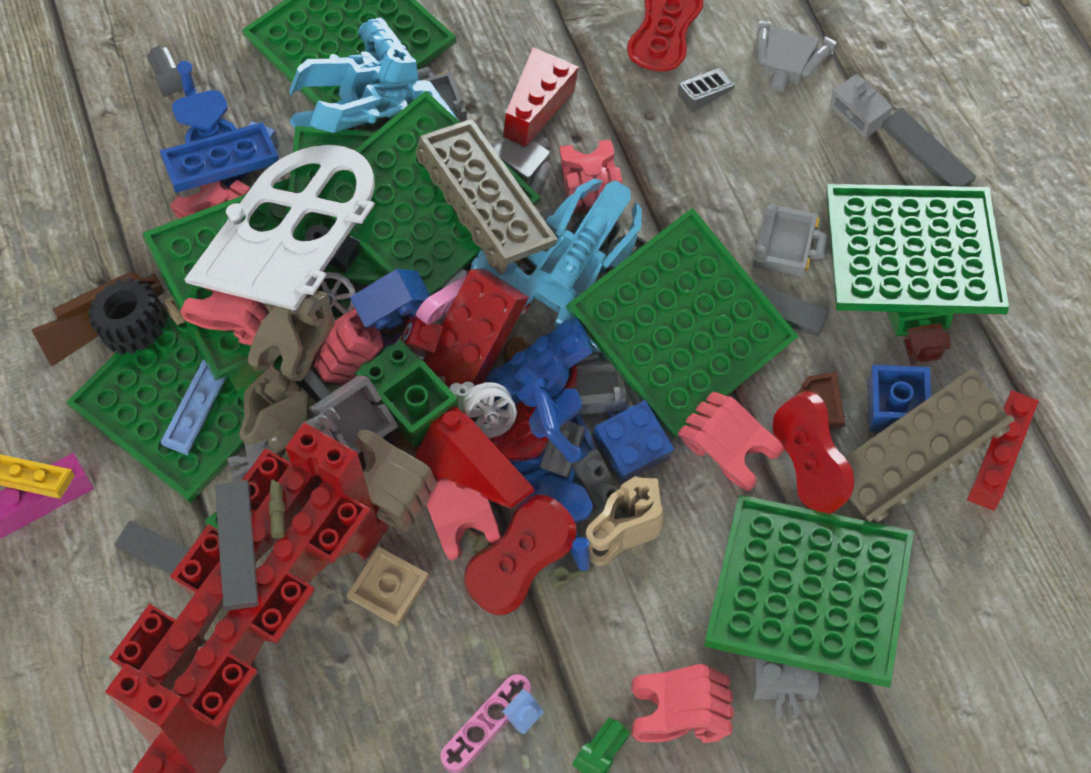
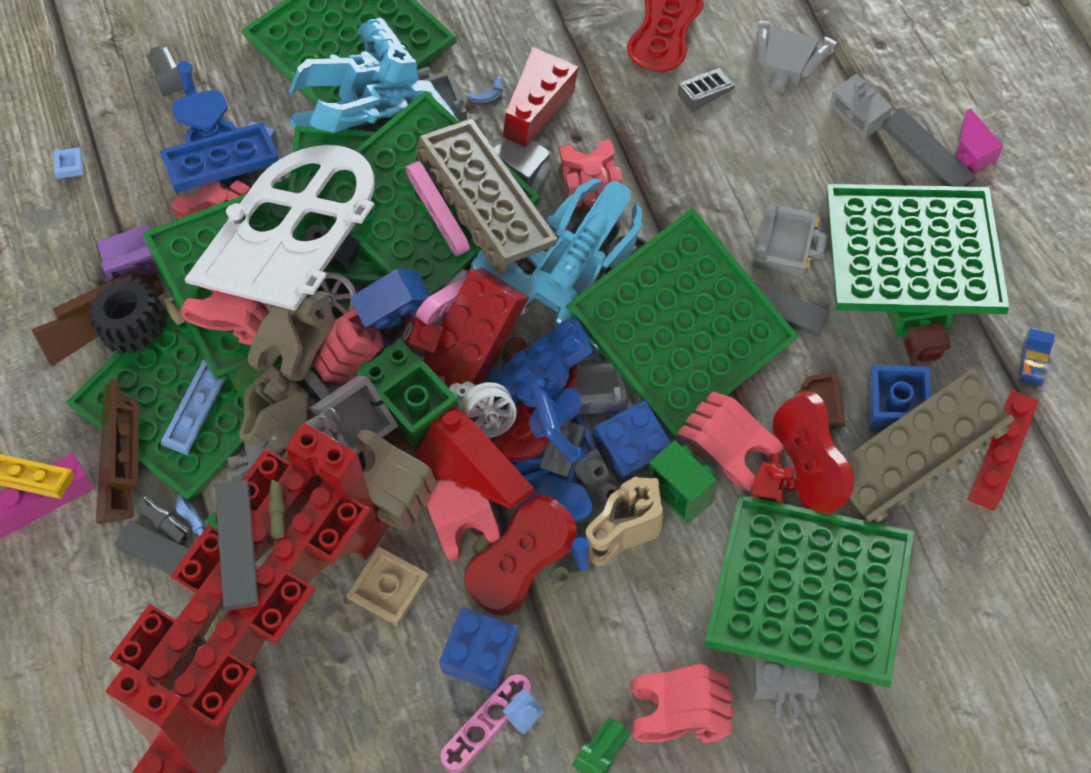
none -> light blue plate [54,147,84,179]
none -> reddish brown wedge [96,379,139,524]
none -> medium lavender bracket [97,225,159,281]
none -> dark grey pin [136,495,192,545]
none -> light blue hand [176,493,206,536]
none -> bright pink beam [405,161,470,256]
none -> blue brick [439,607,520,692]
none -> light blue piece [468,76,504,104]
none -> green brick [648,440,717,524]
none -> red piece [752,454,797,504]
none -> dark pink slope [956,108,1003,174]
none -> blue leg [1018,328,1055,387]

